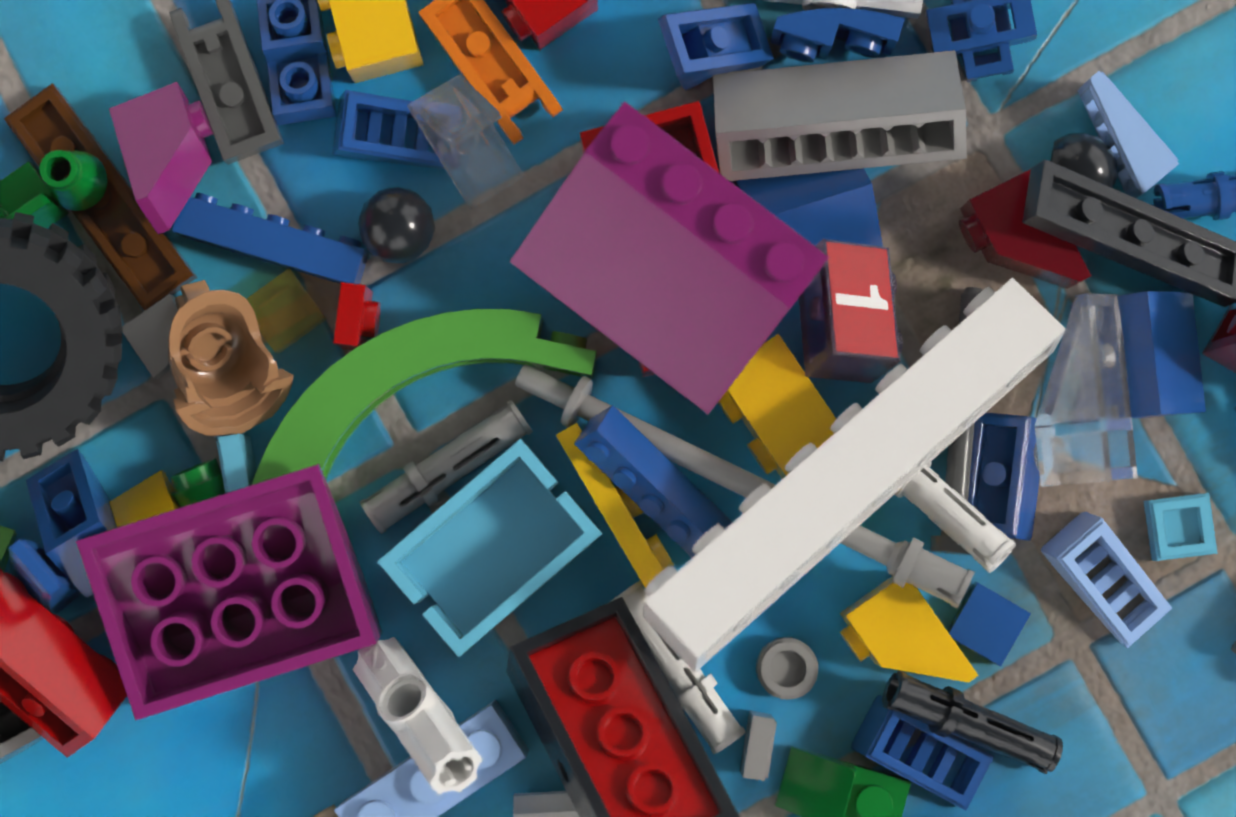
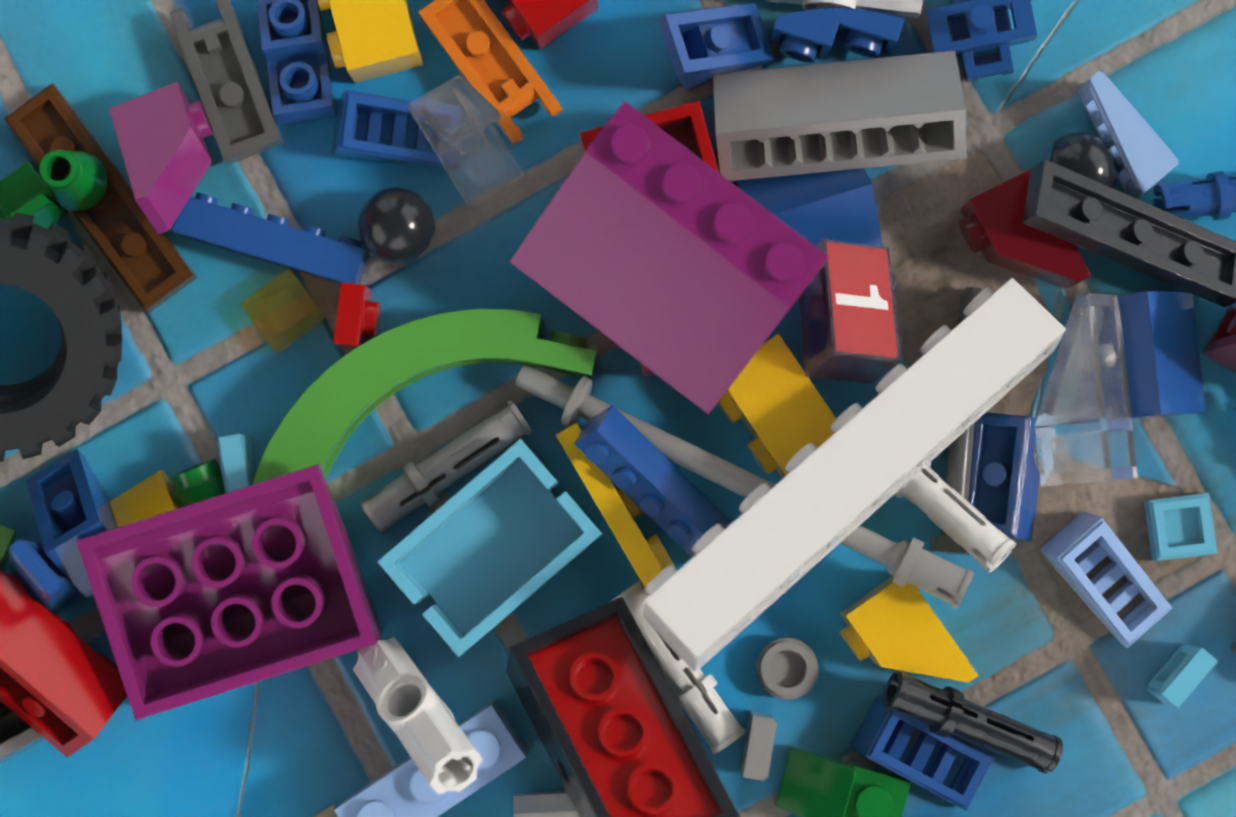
light grey tile [122,294,178,379] -> none
medium nougat helmet [168,280,294,436] -> none
blue tile [947,582,1031,666] -> none
none -> medium azure tile [1146,644,1218,709]

